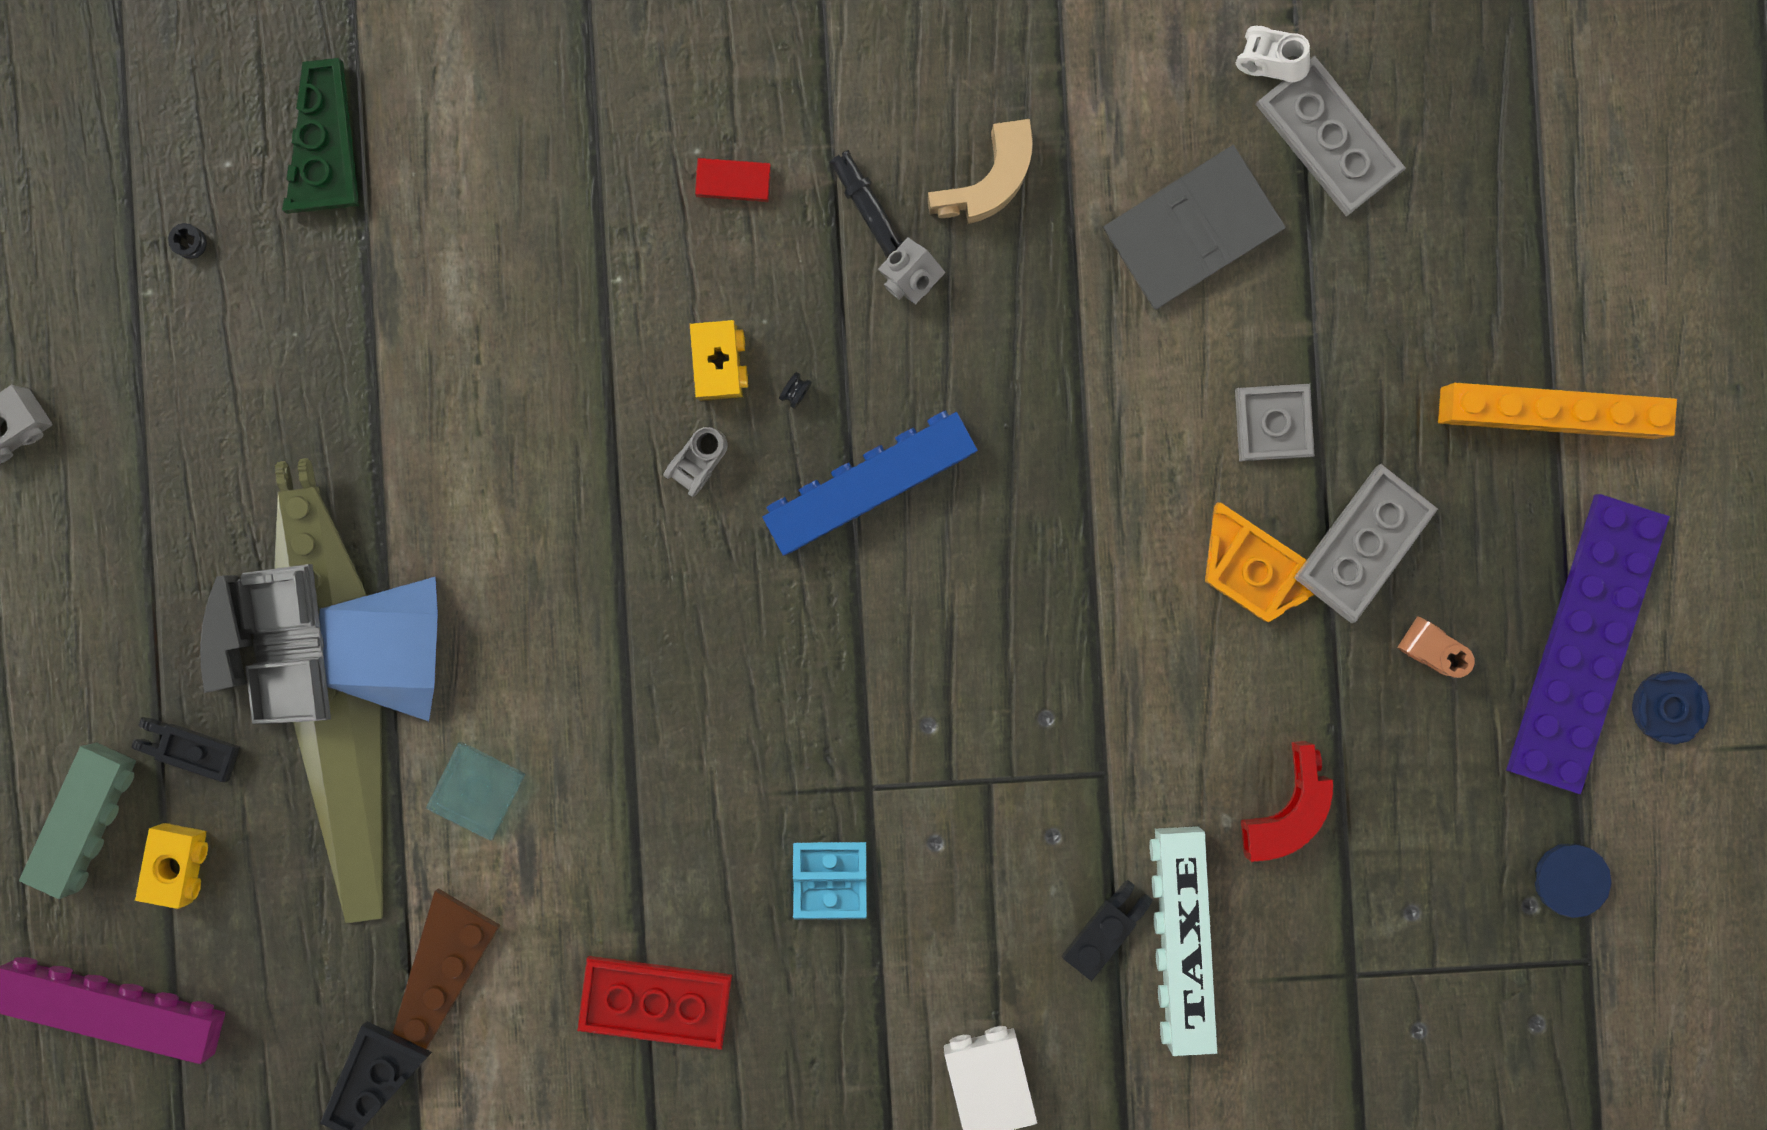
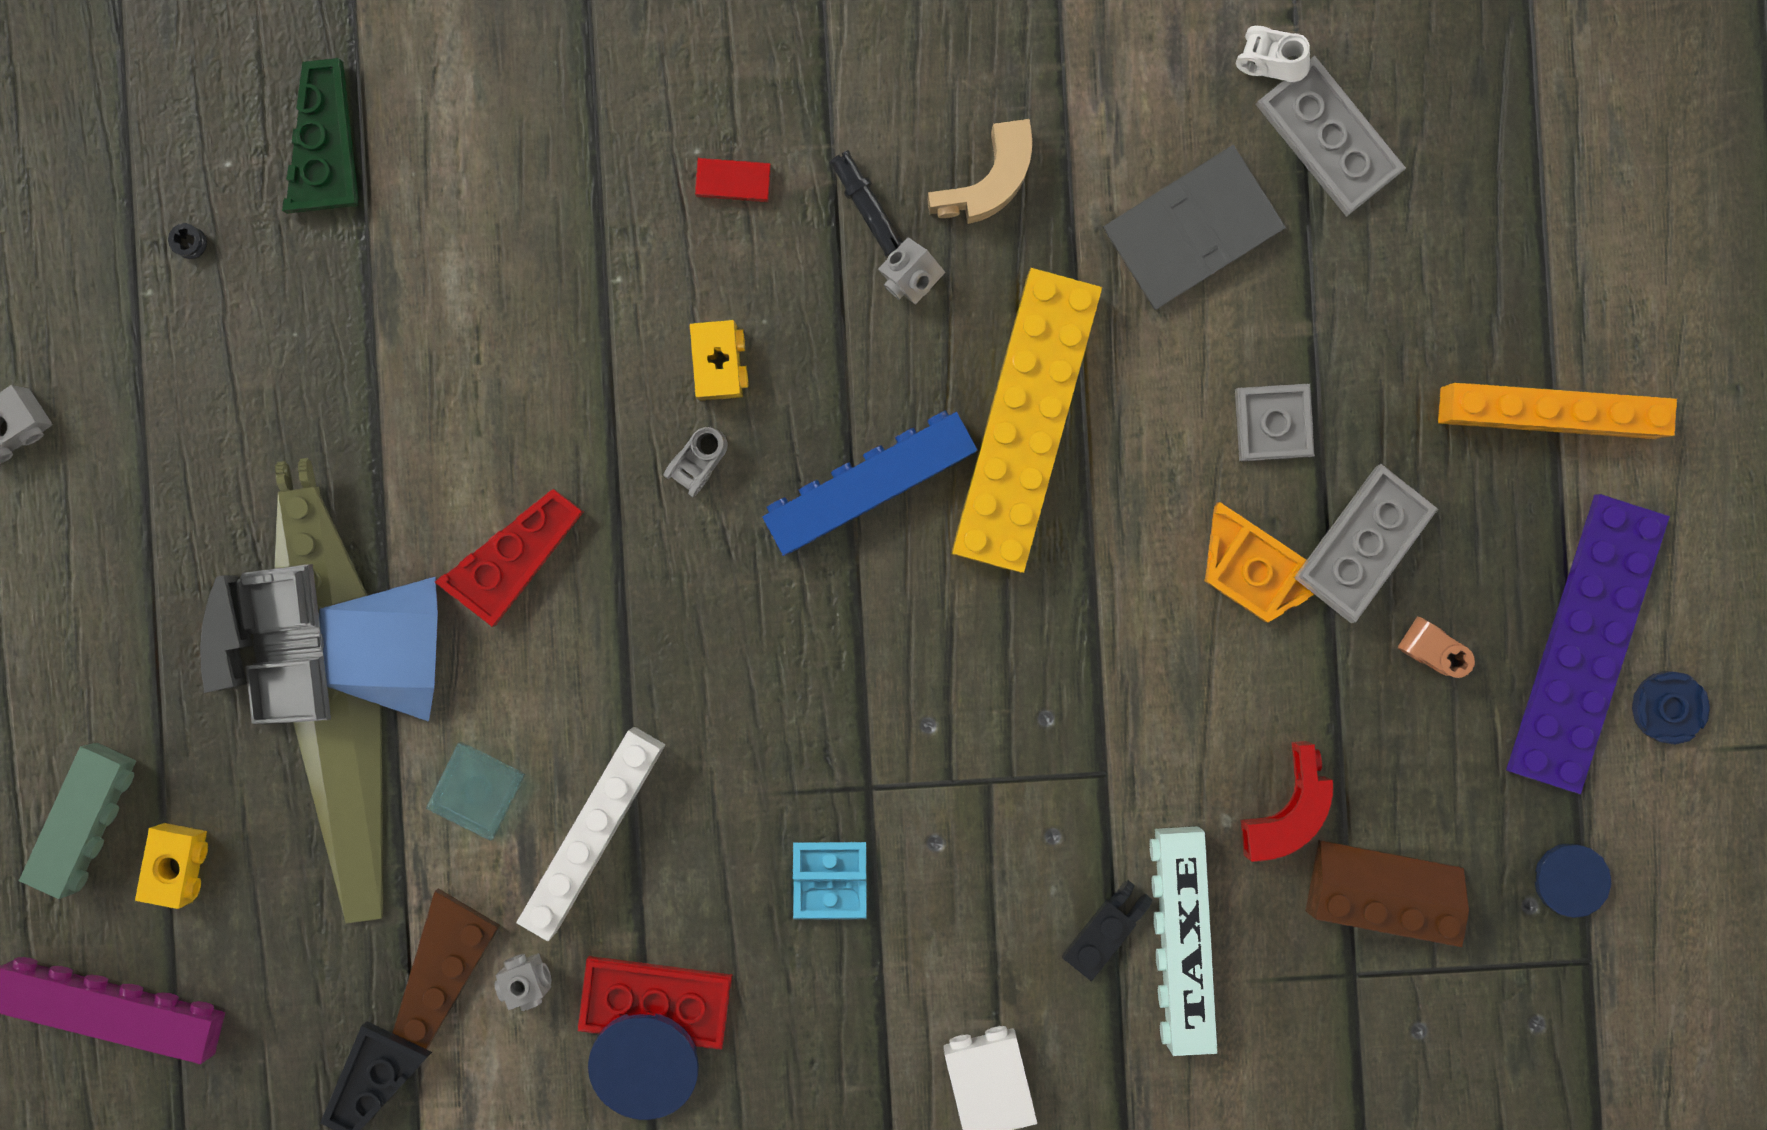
black hinge [131,717,240,782] -> none
black bush [779,372,812,409] -> none
none -> red wing [435,489,584,627]
none -> light grey brick [494,953,552,1011]
none -> white brick [516,727,665,941]
none -> dark blue tile [588,1014,699,1120]
none -> yellow brick [951,268,1102,573]
none -> reddish brown slope [1305,840,1469,947]

